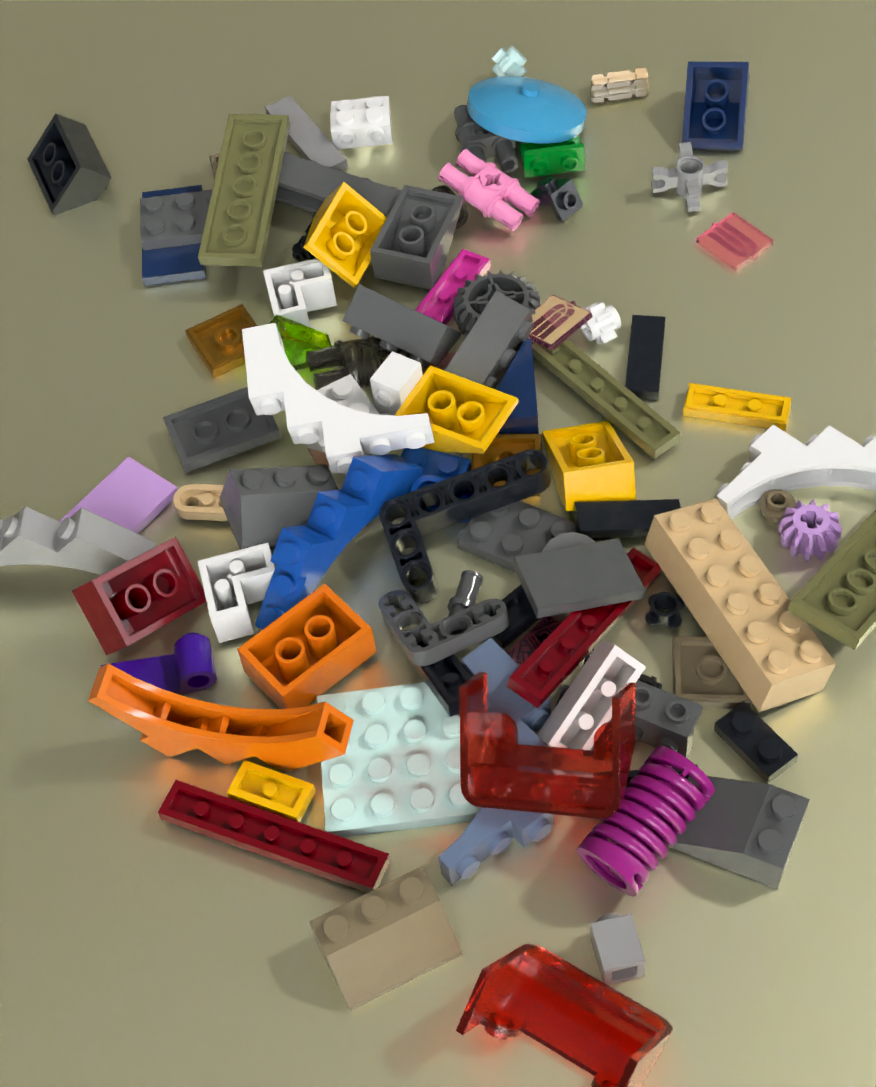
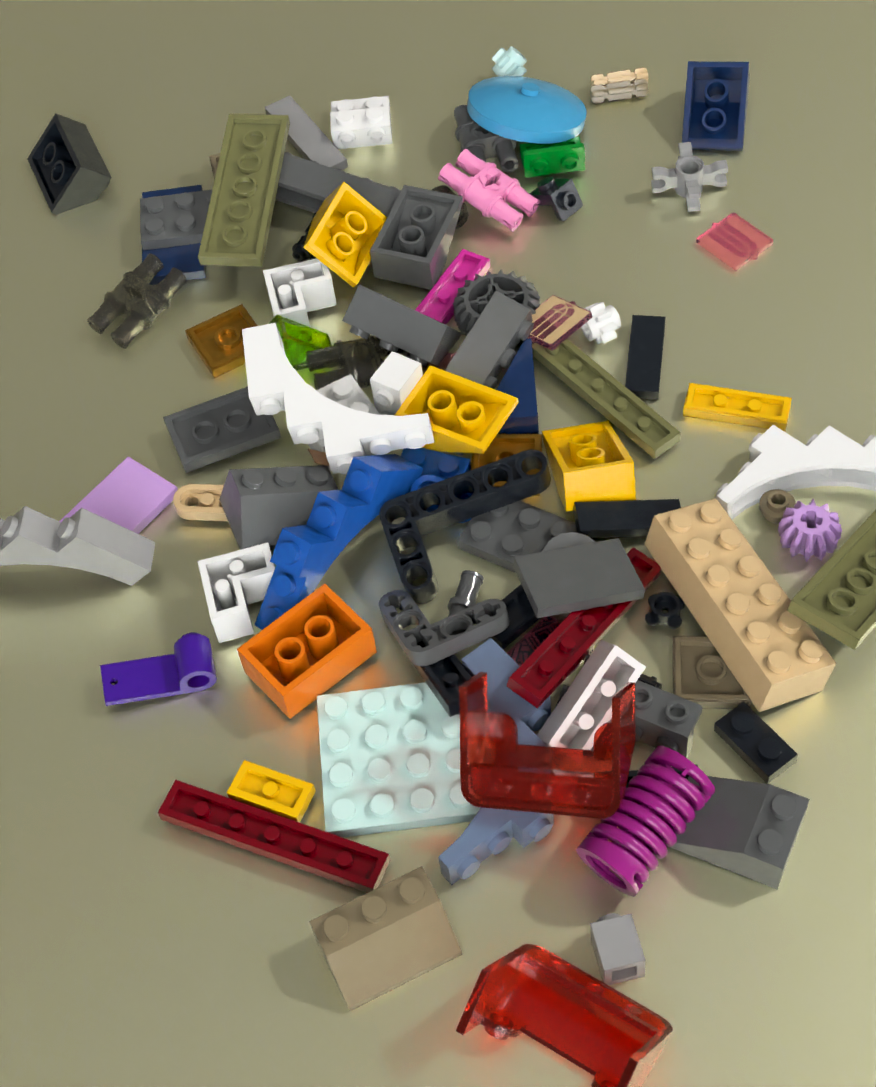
dark red slope [72,536,207,656] -> none
orange arch [88,663,354,773] -> none
none -> clear smoke pin [87,253,187,349]

